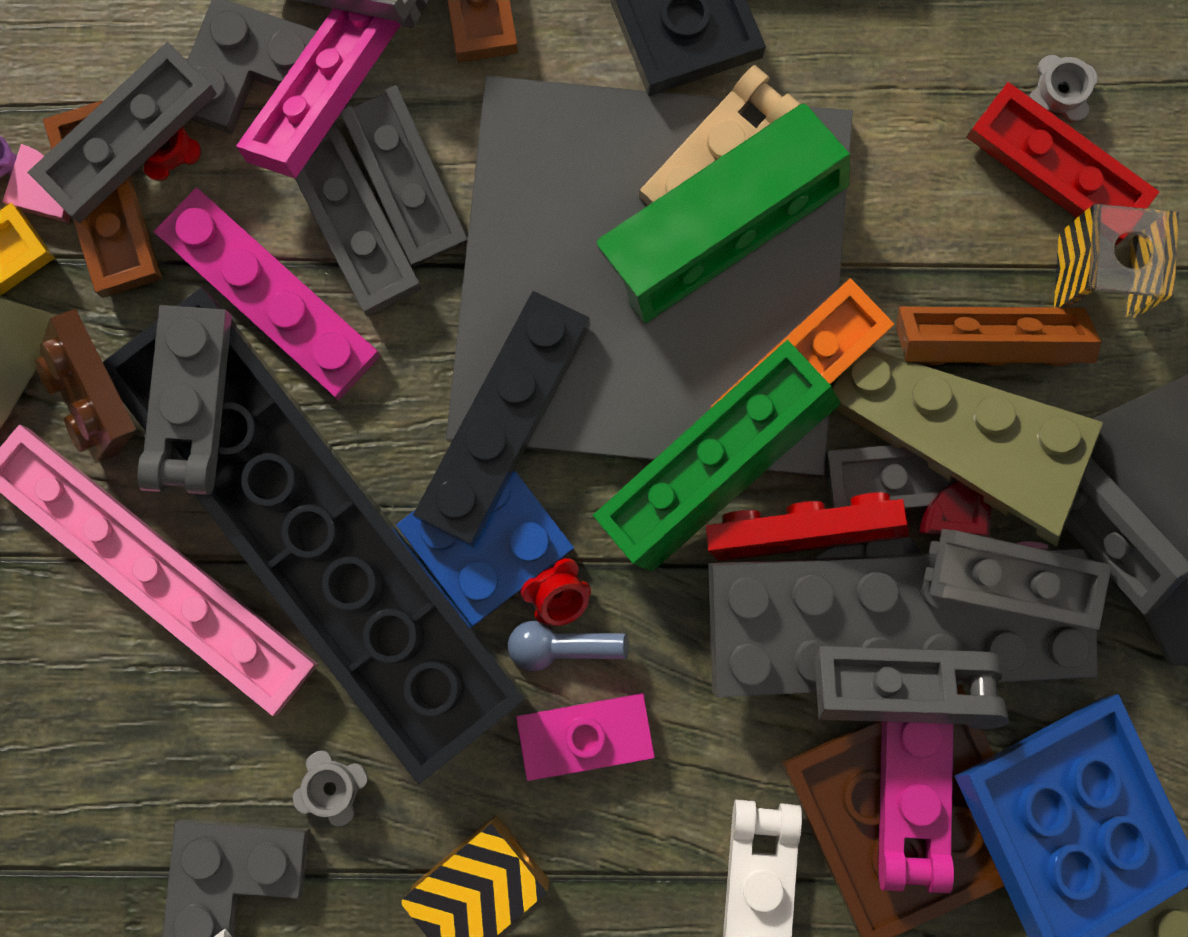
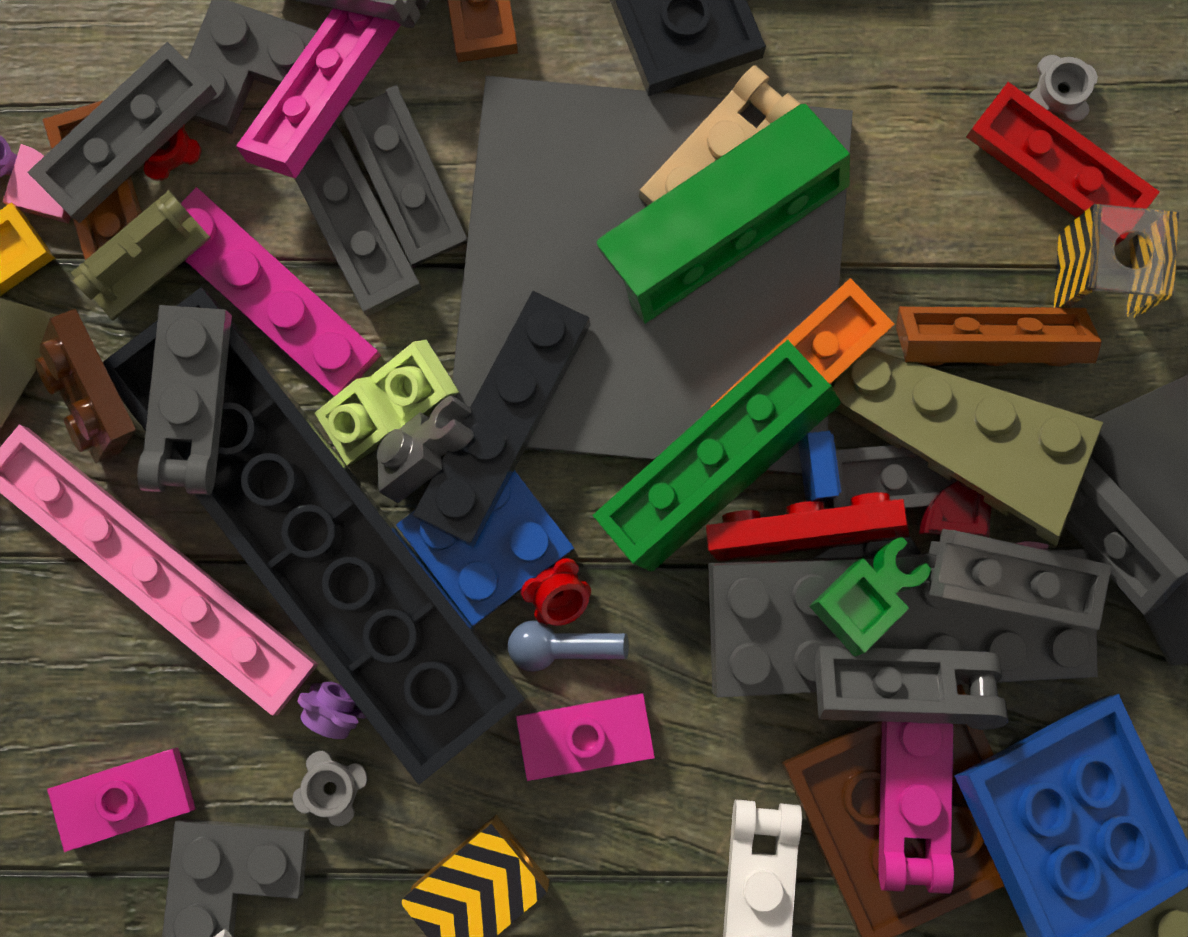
none -> dark pink plate [47,747,196,852]
none -> olive hinge [71,190,211,321]
none -> medium lavender plate [297,682,366,739]
none -> yellowish green slope [315,340,459,466]
none -> flat silver plate [377,396,474,503]
none -> blue tile [798,431,841,503]
none -> green plate [809,537,931,657]

